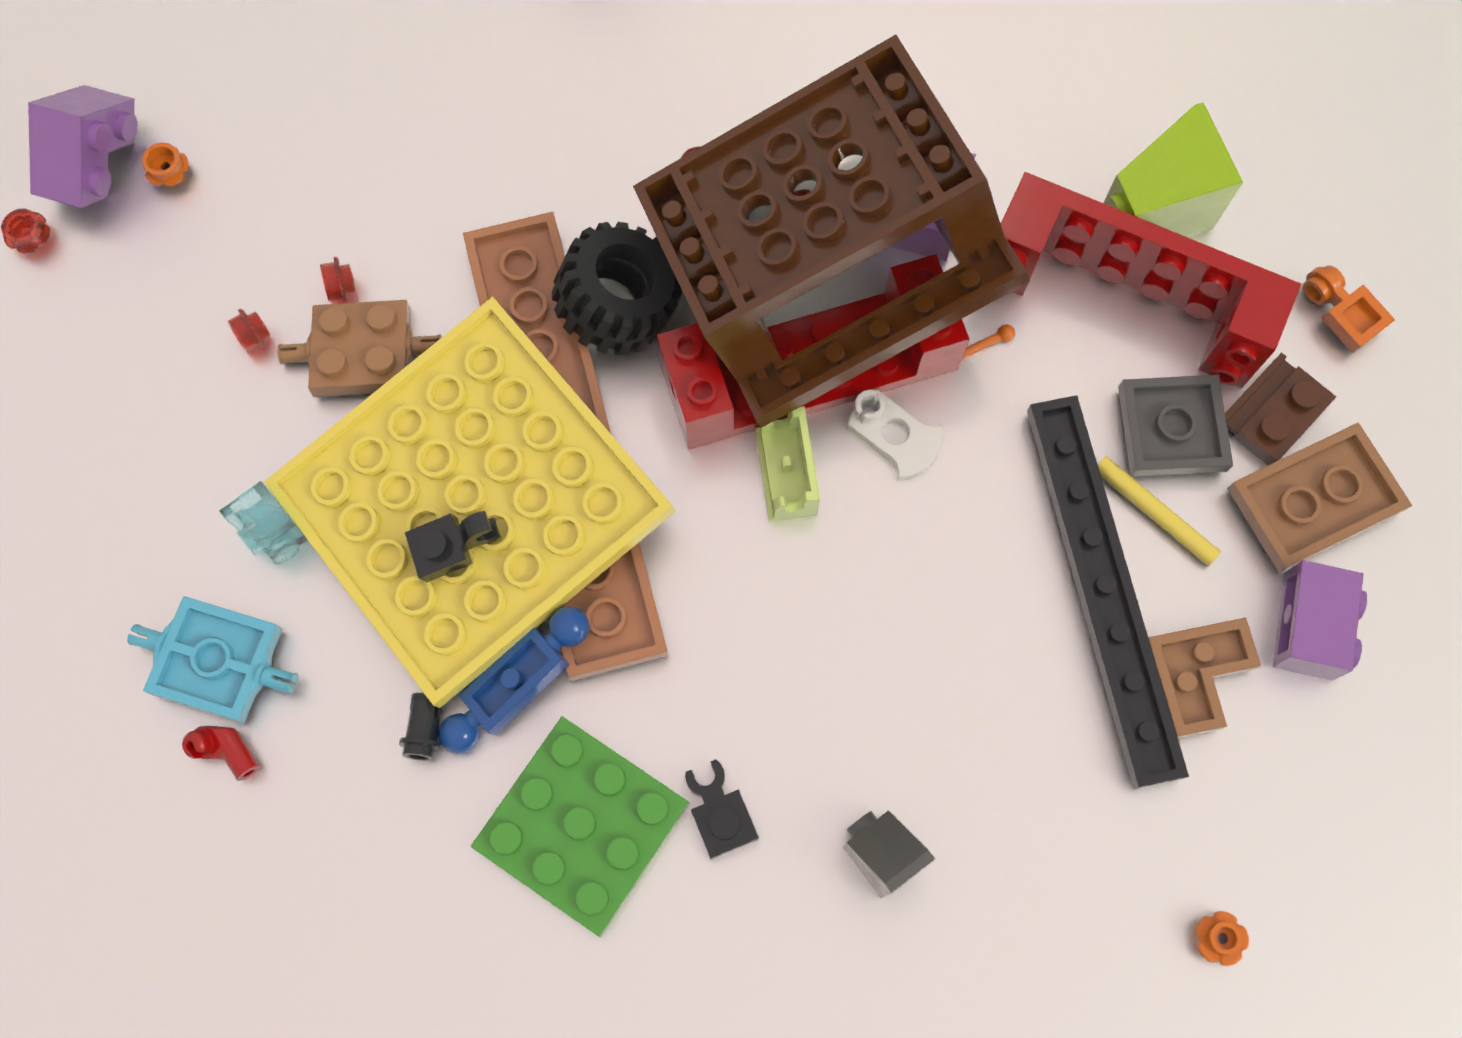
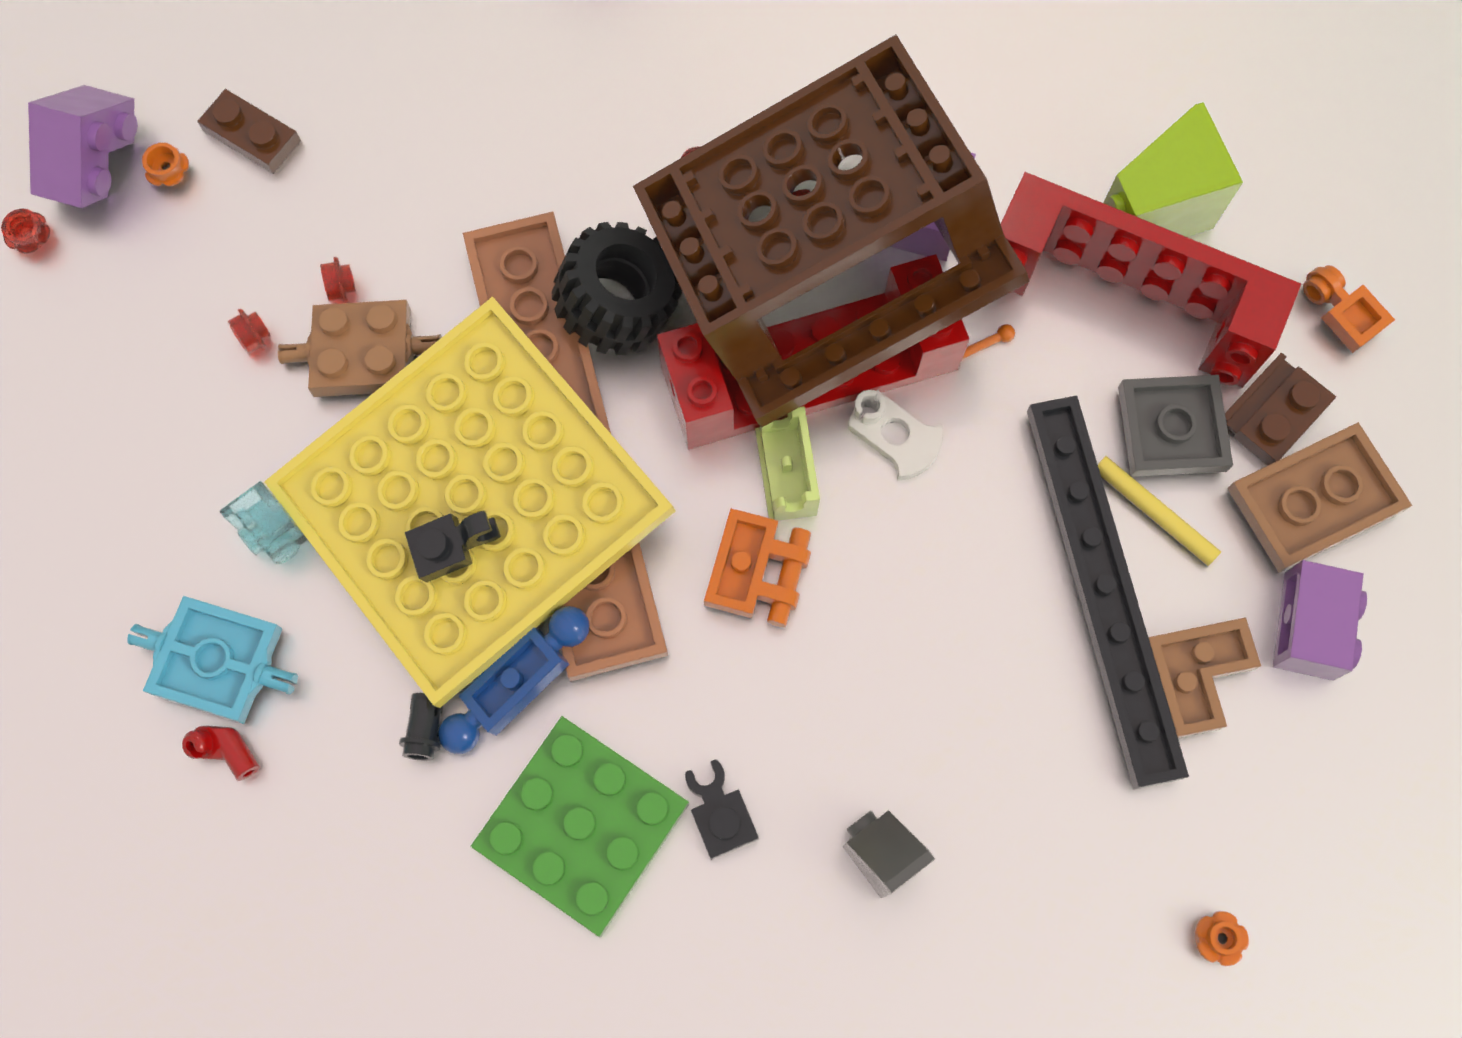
none -> reddish brown plate [197,88,301,174]
none -> orange plate [704,508,811,627]

